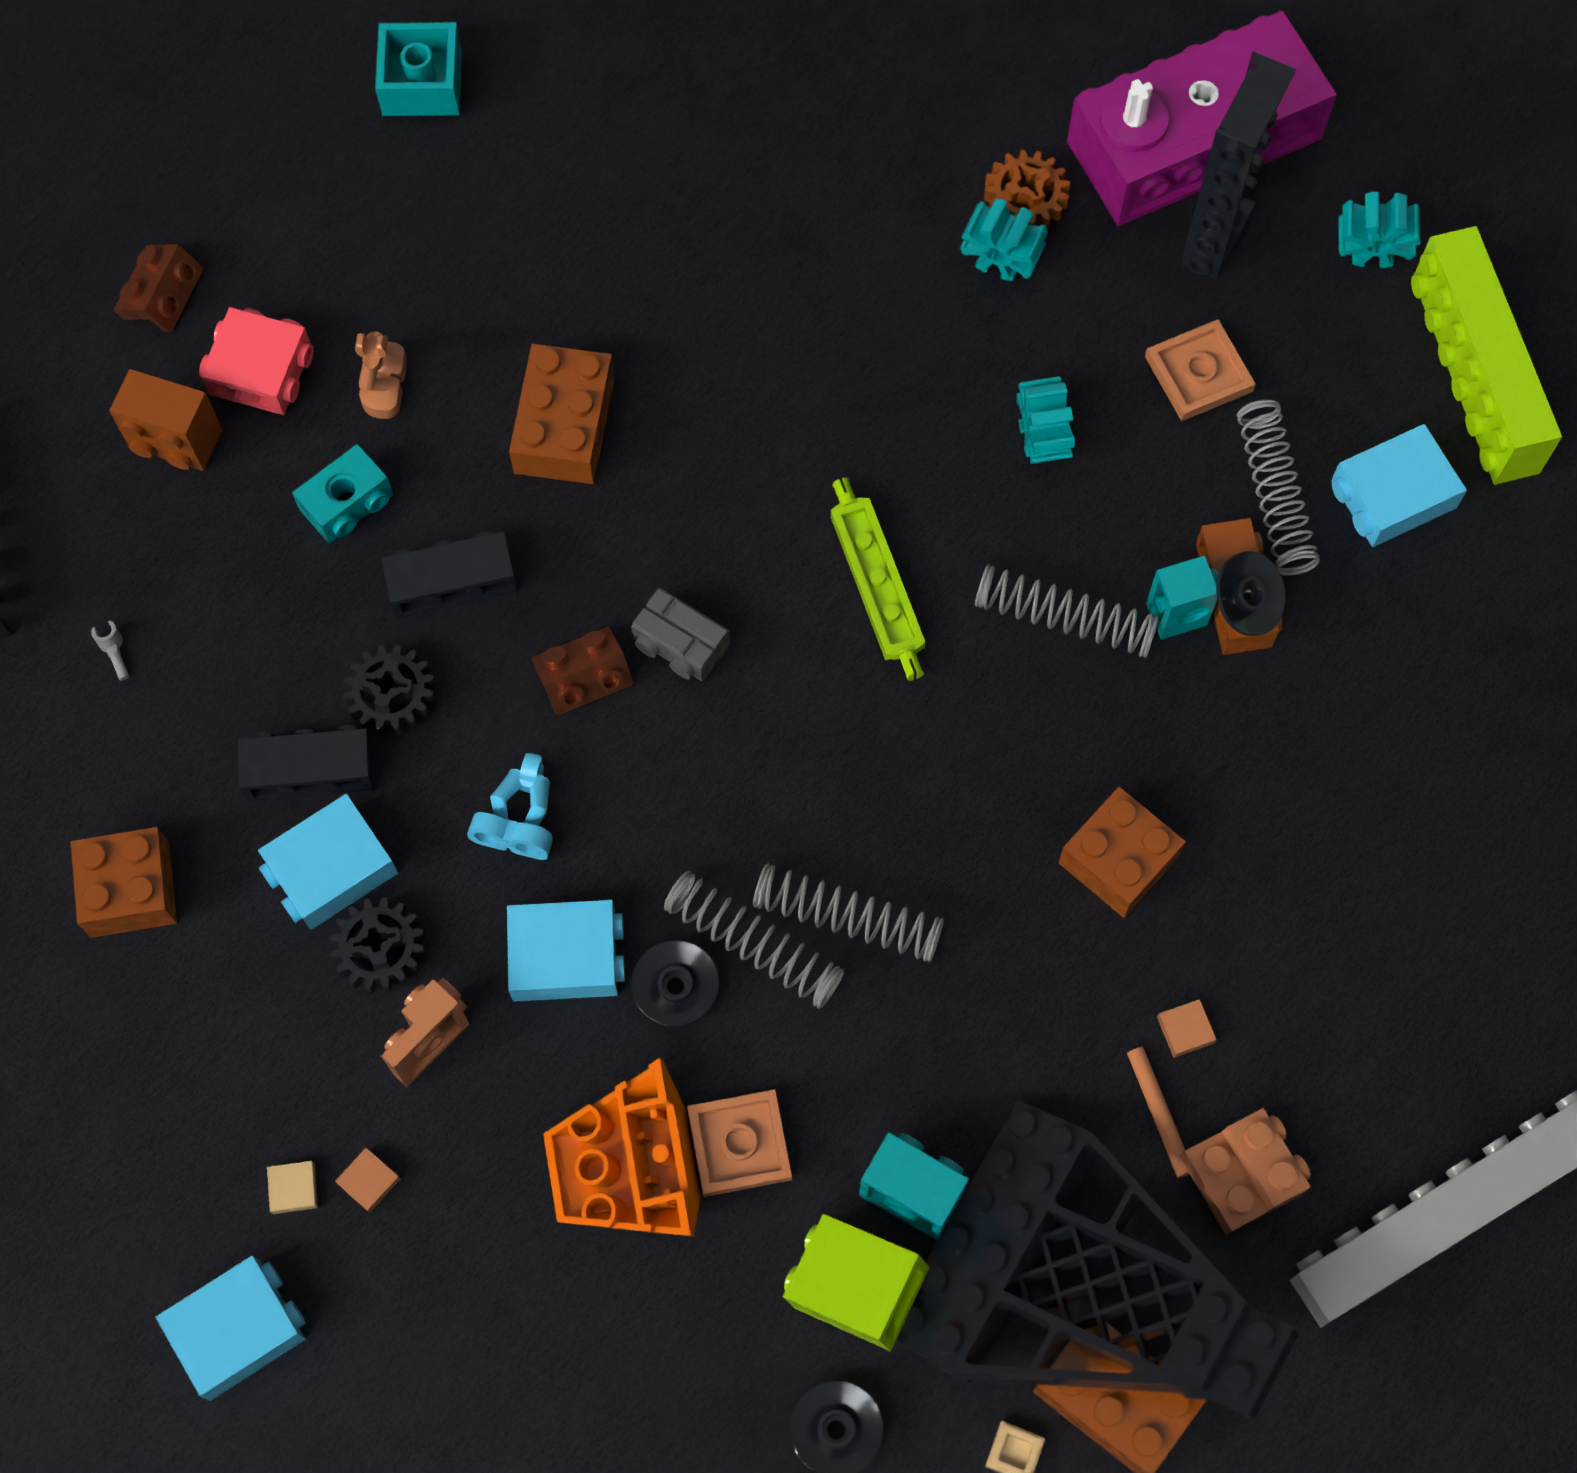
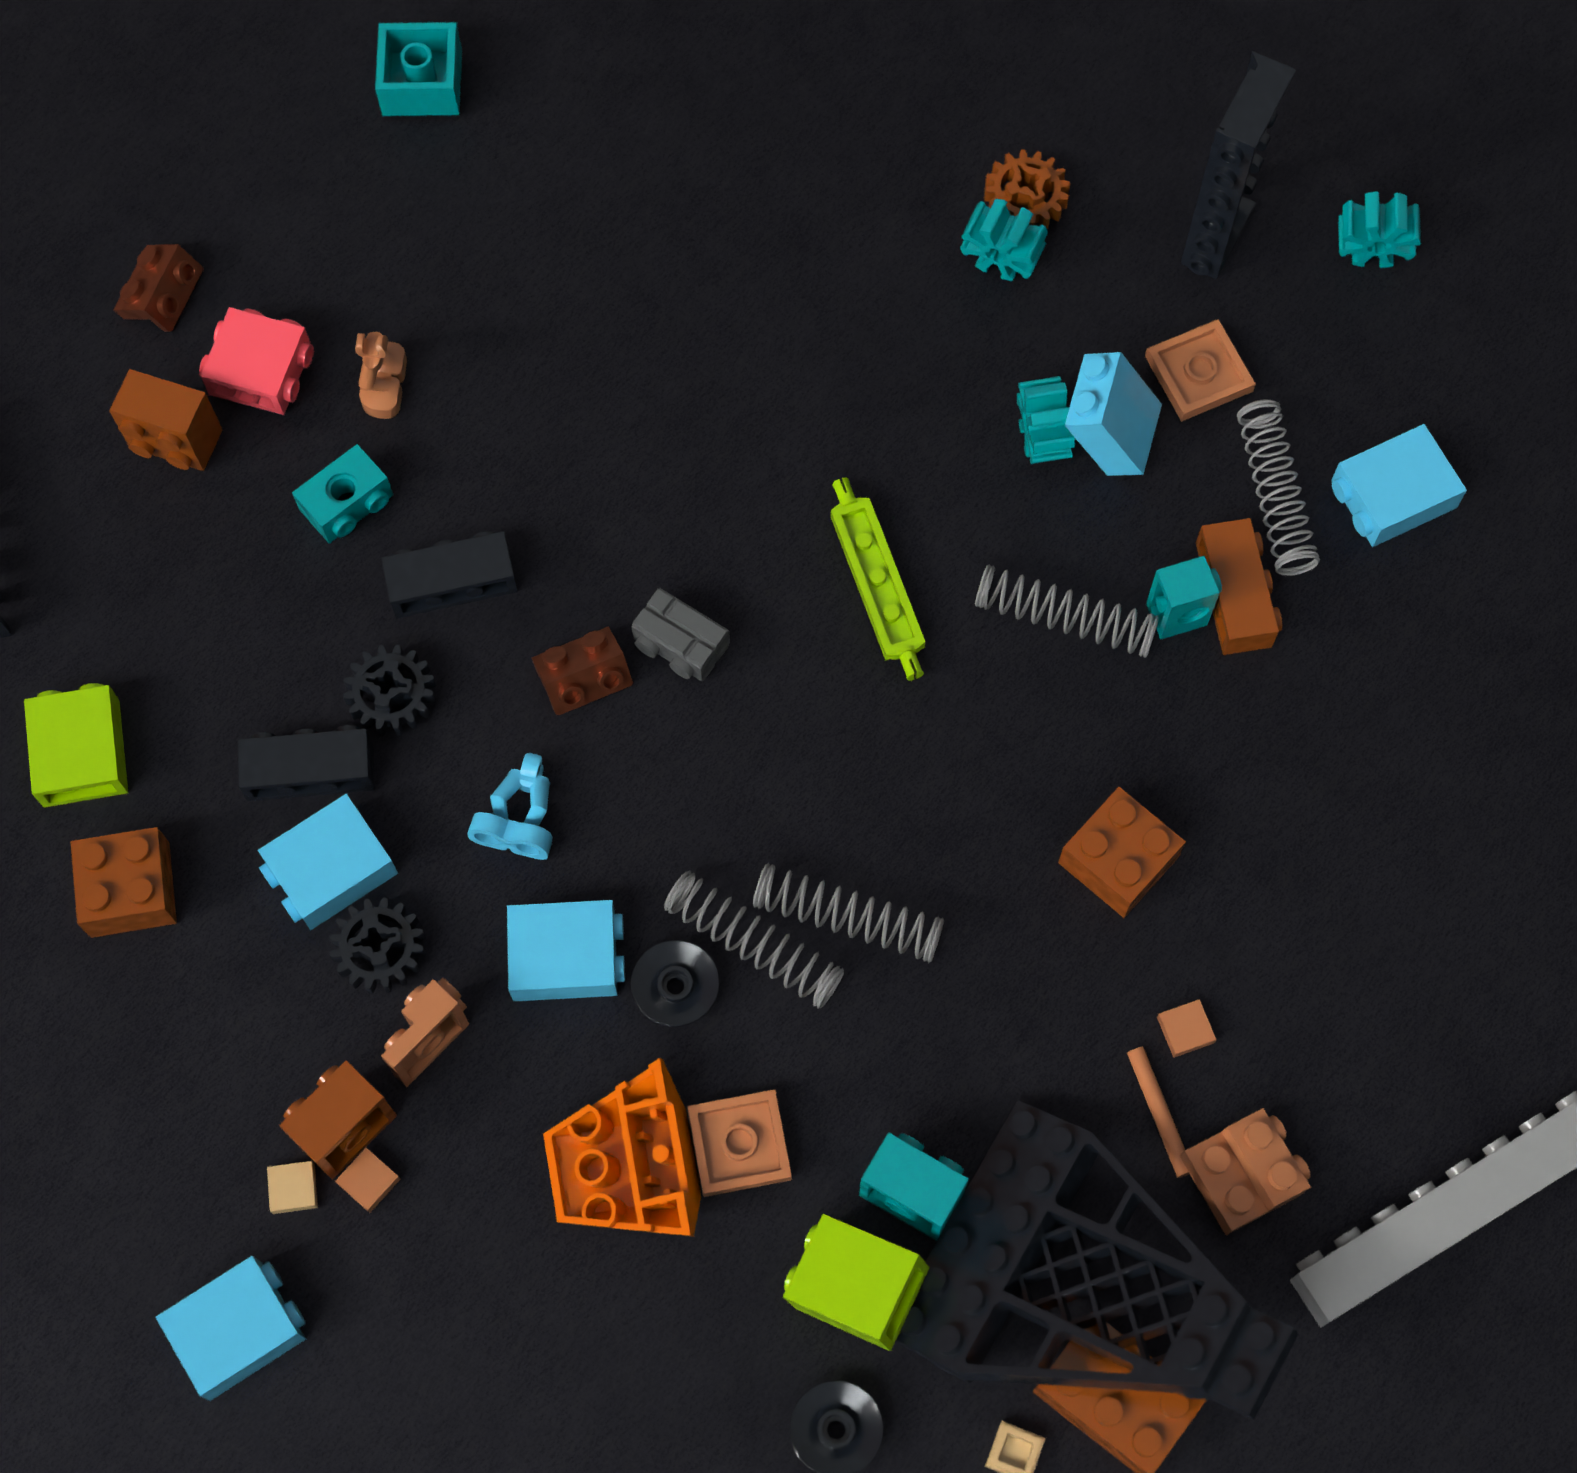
light grey hand [91,621,129,681] -> none
dark orange brick [509,344,615,484] -> none
magenta piece [1067,11,1337,226] -> none
black dish [1216,551,1286,636] -> none
lime brick [1411,226,1562,485] -> none
none -> lime brick [24,683,128,808]
none -> dark orange brick [279,1061,397,1180]
none -> medium azure brick [1065,352,1162,476]

